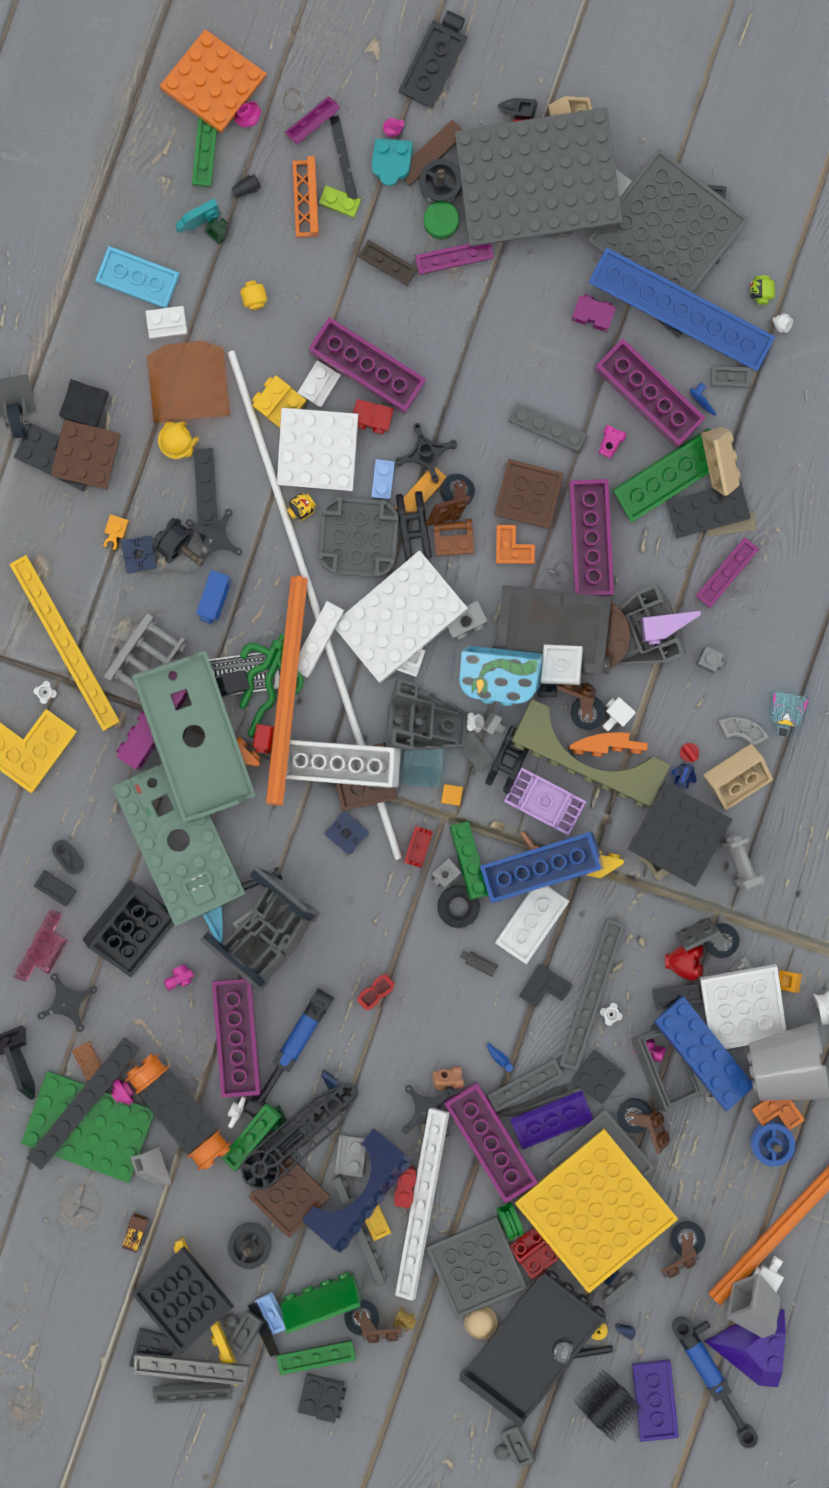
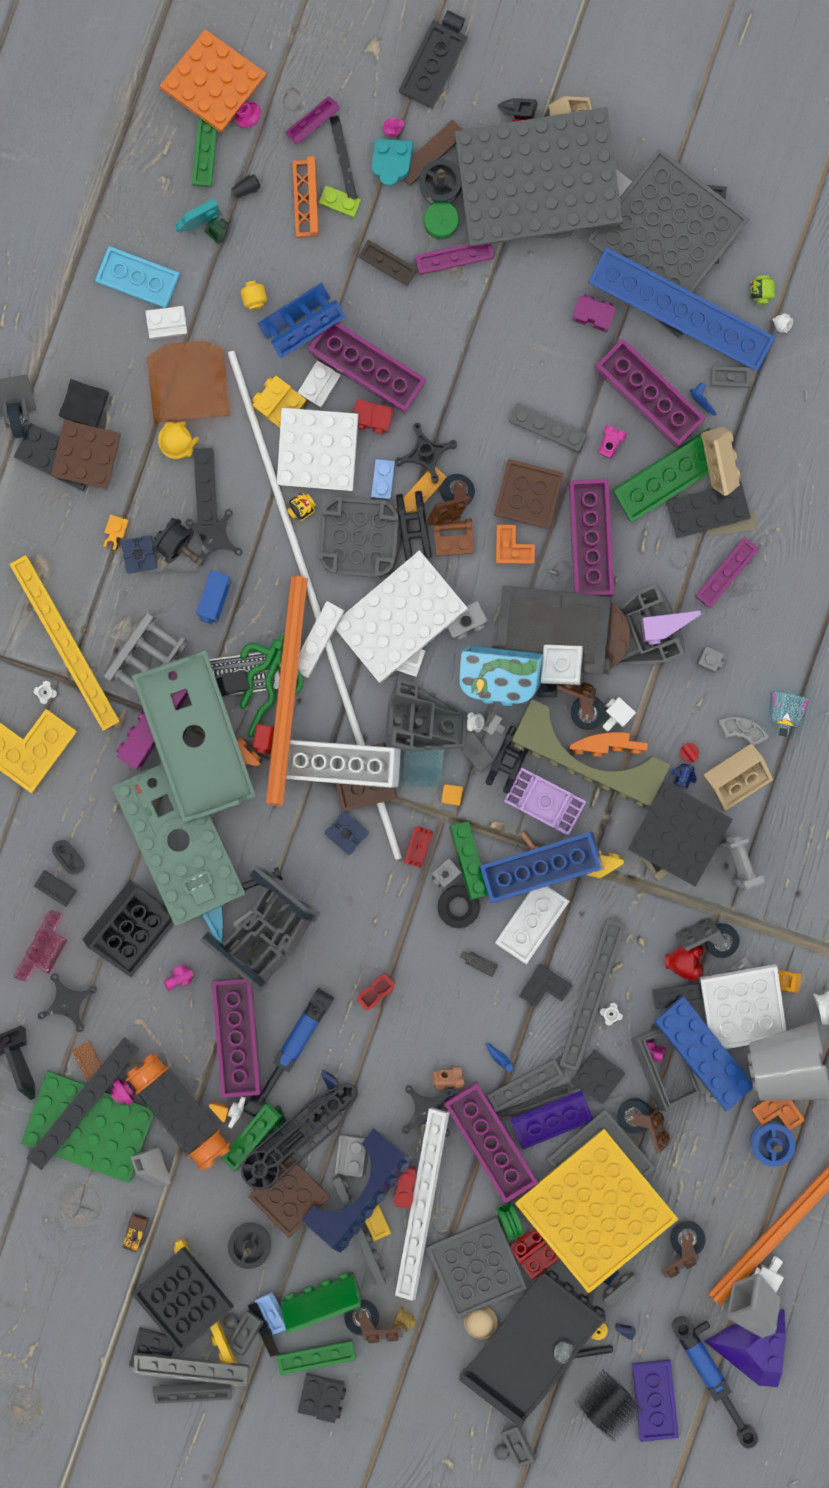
none -> light orange slope [209,1101,230,1123]
none -> blue fence [257,282,346,358]

